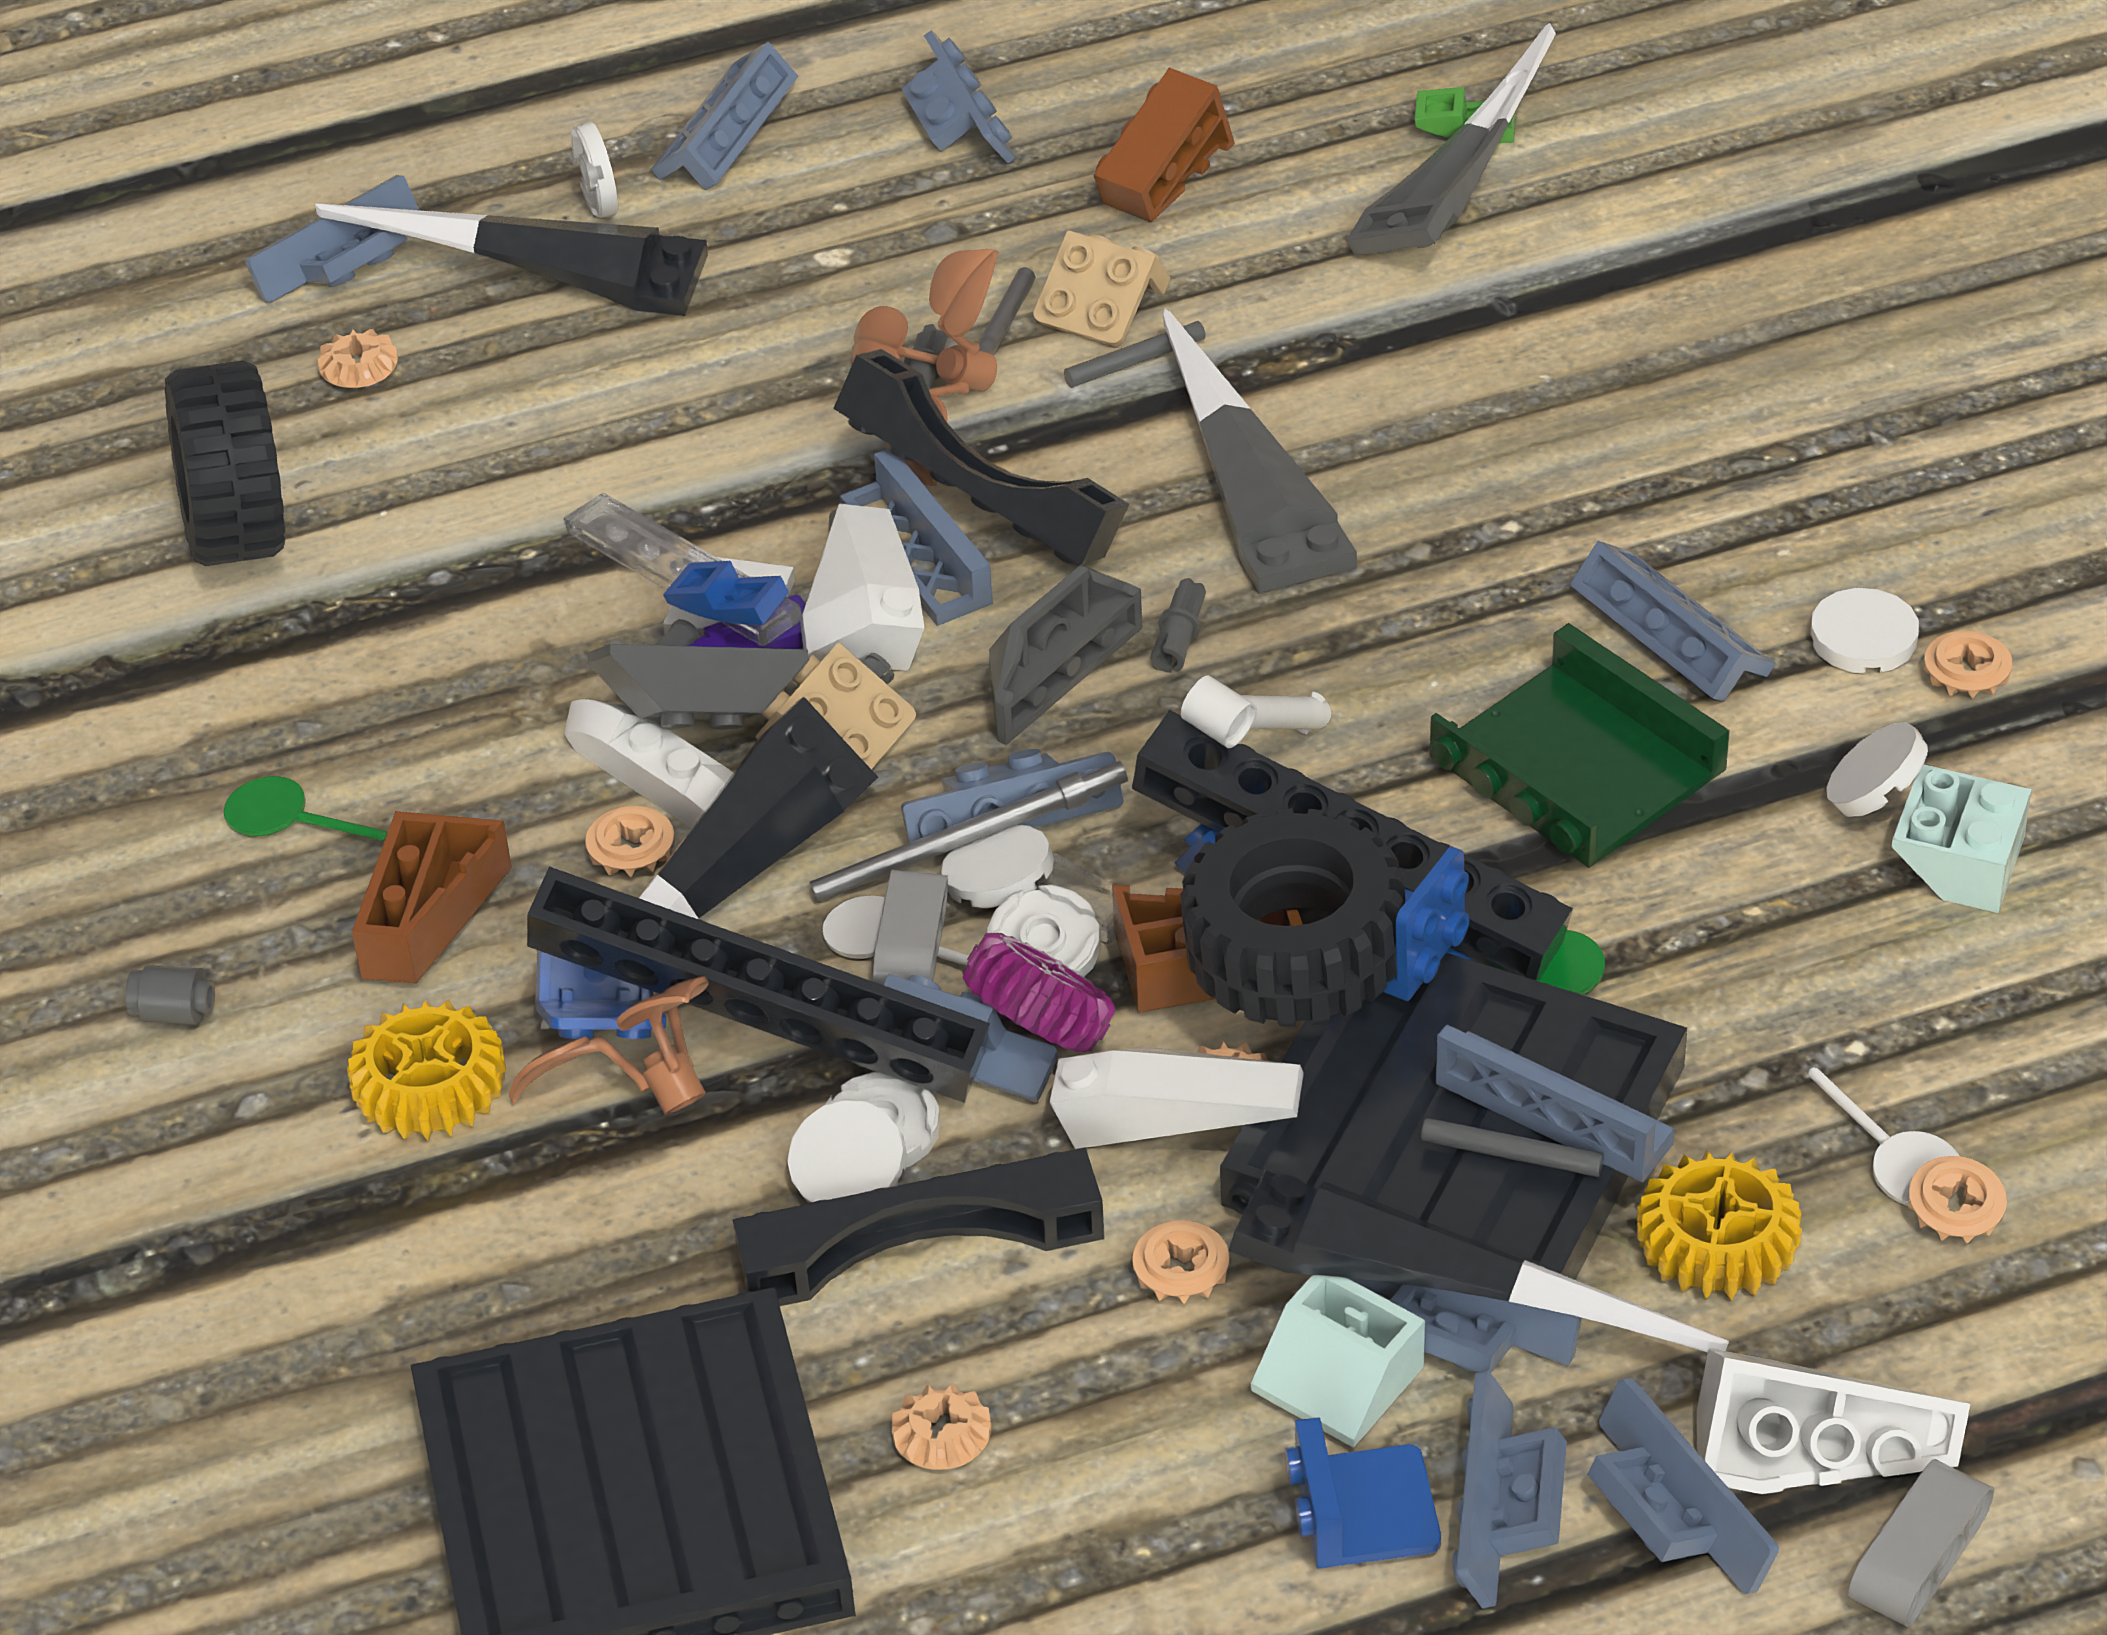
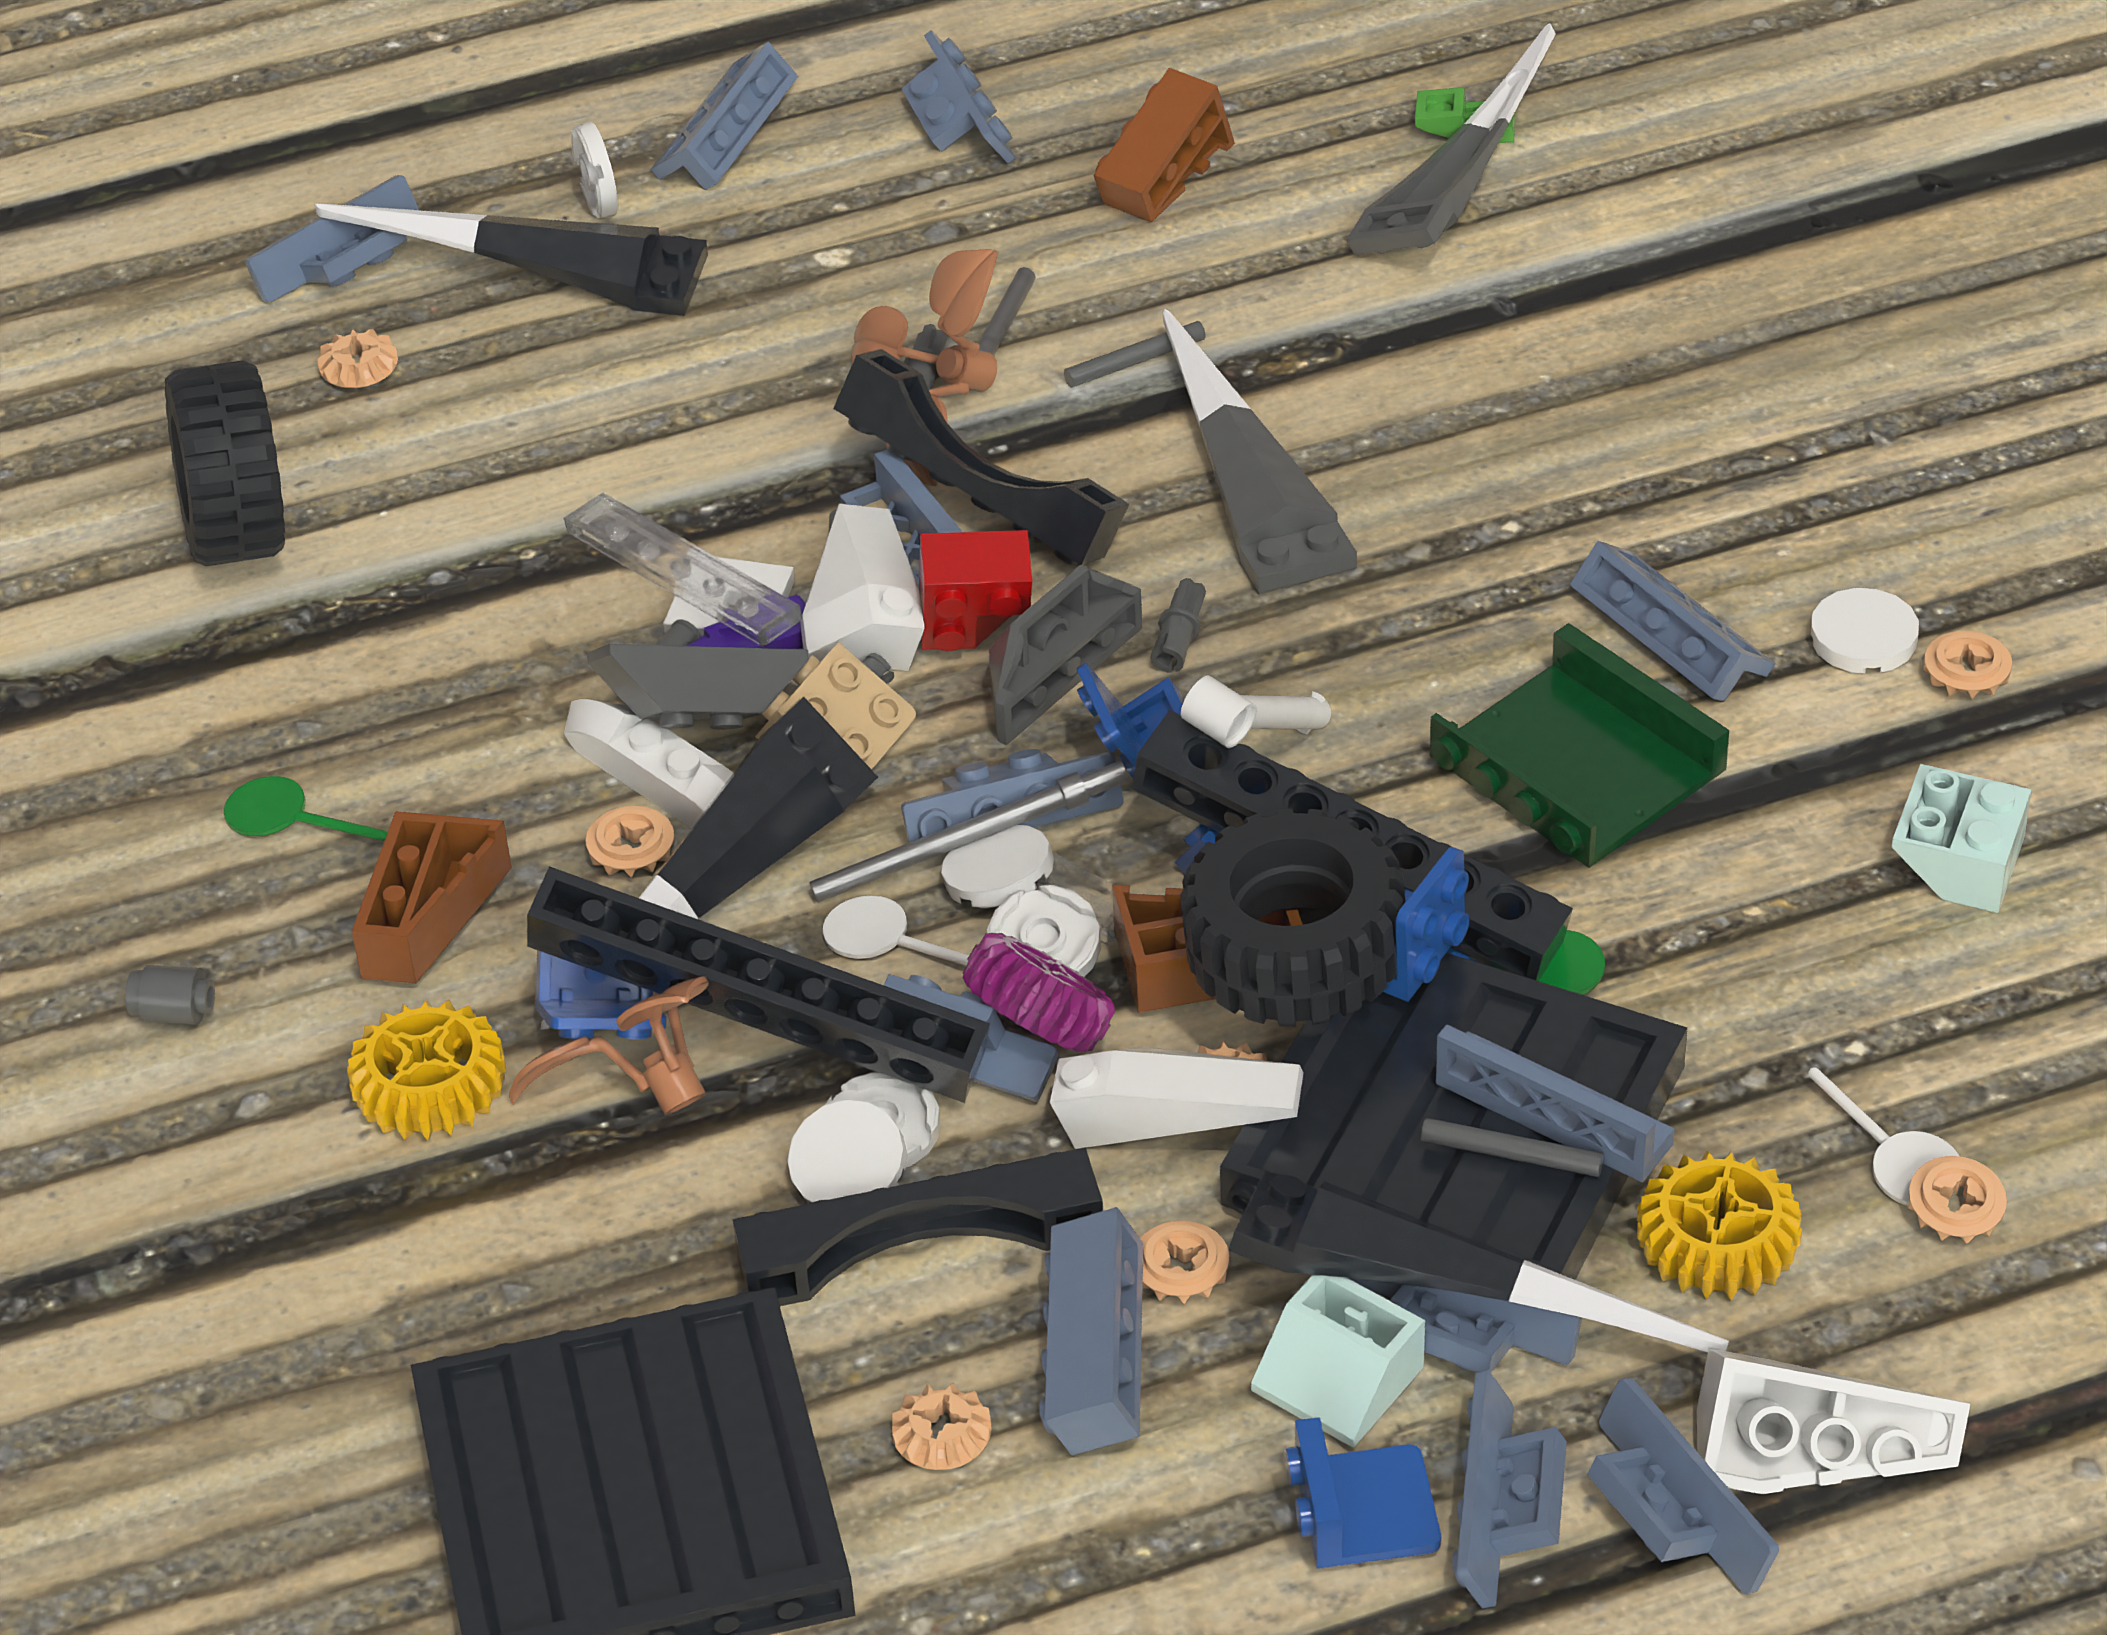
blue slope [663,561,789,625] -> none
light grey beam [873,870,948,985] -> none
tan bracket [1033,230,1171,347] -> none
white tile [1826,722,1928,817] -> none
light grey beam [1848,1459,1994,1628] -> none
none -> red slope [918,530,1032,651]
none -> sand blue brick [1039,1207,1143,1455]
none -> blue bracket [1077,663,1184,778]

